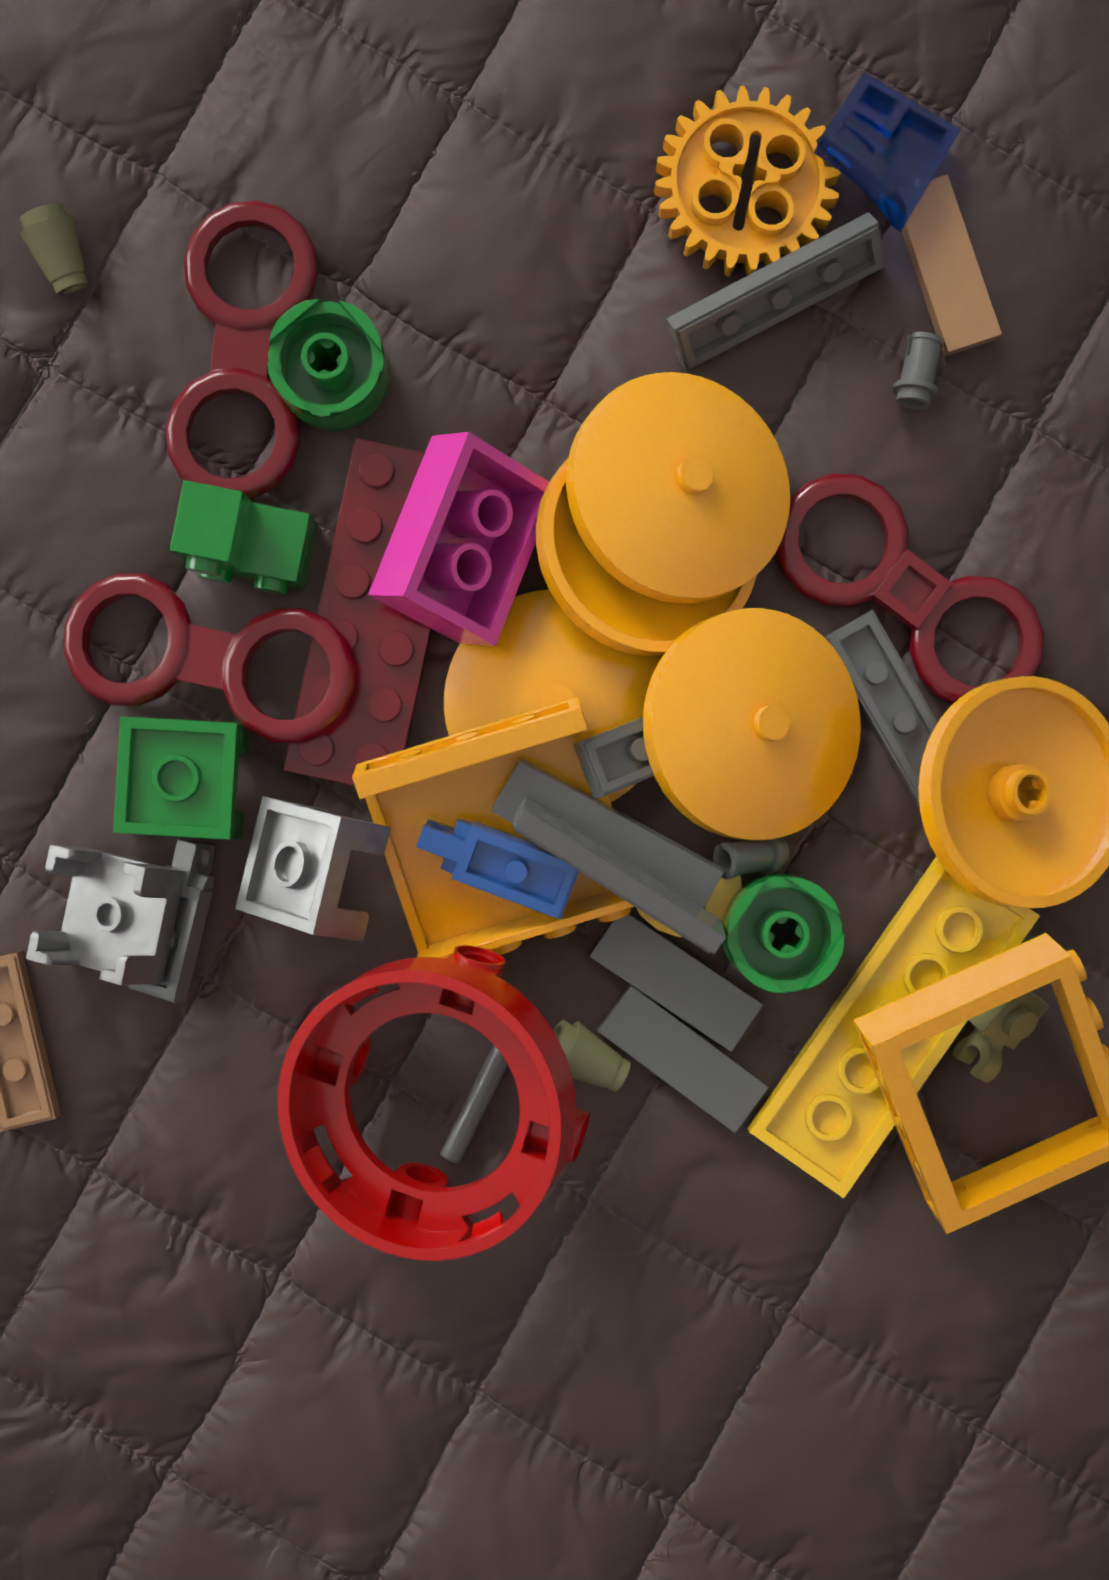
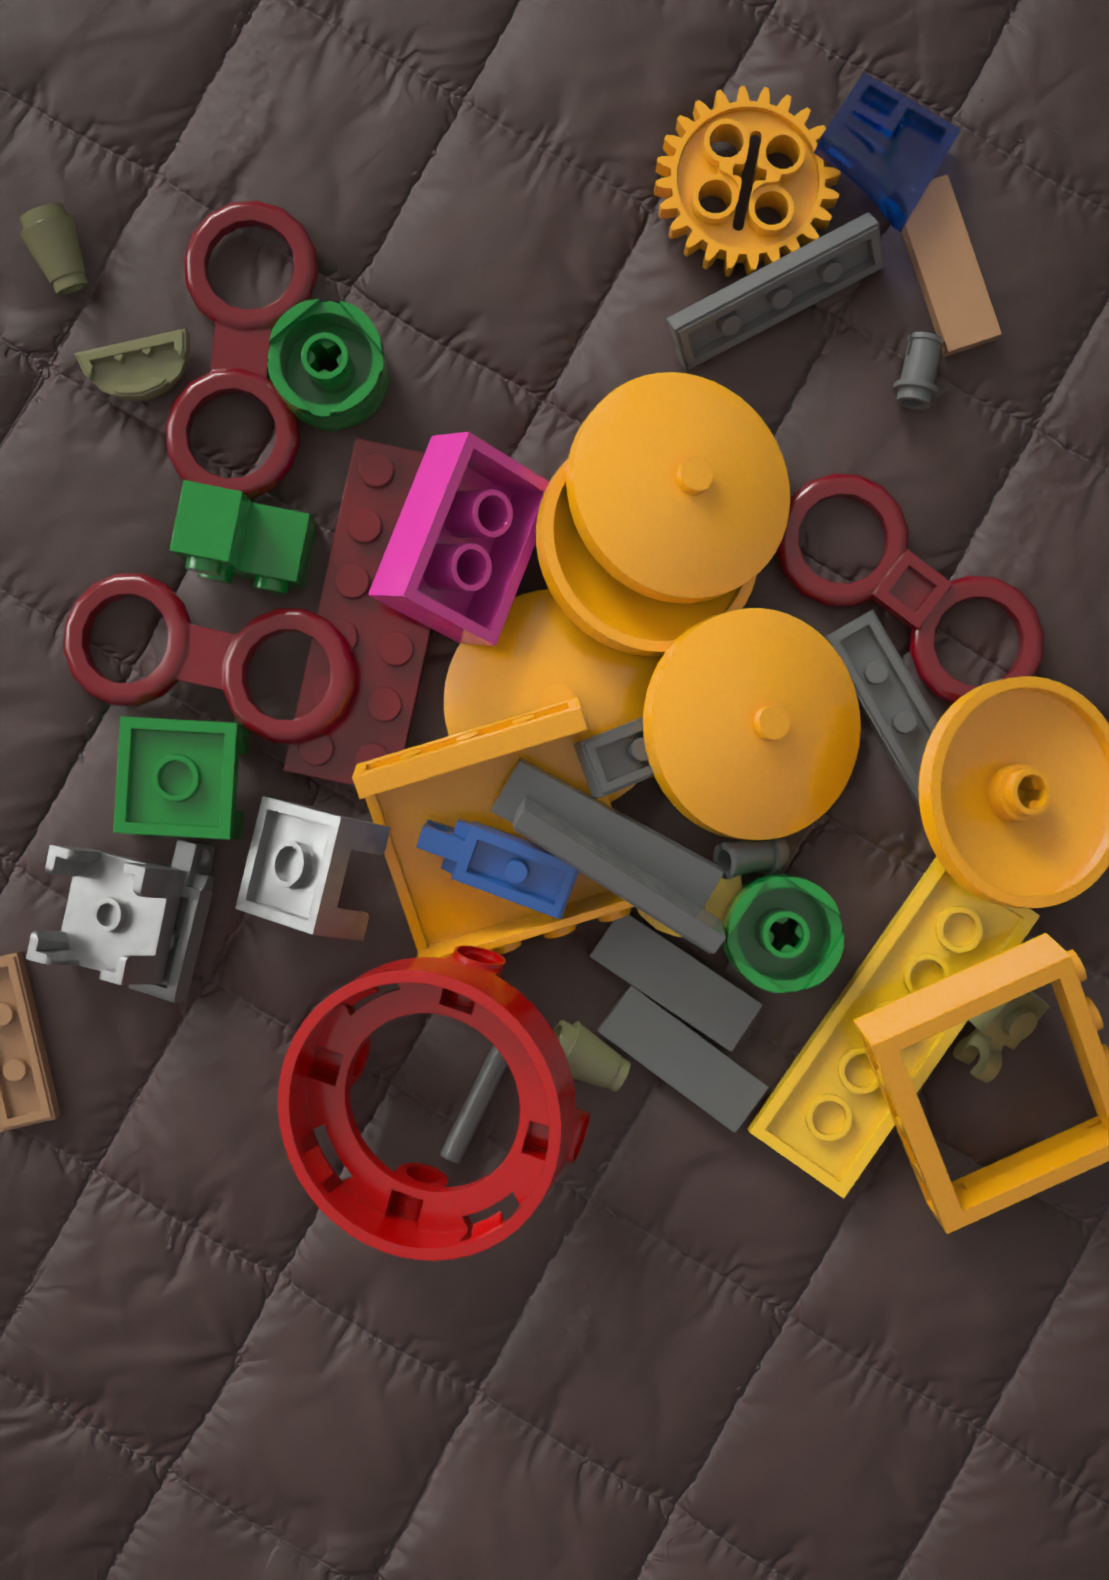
none -> olive plate [74,328,190,401]

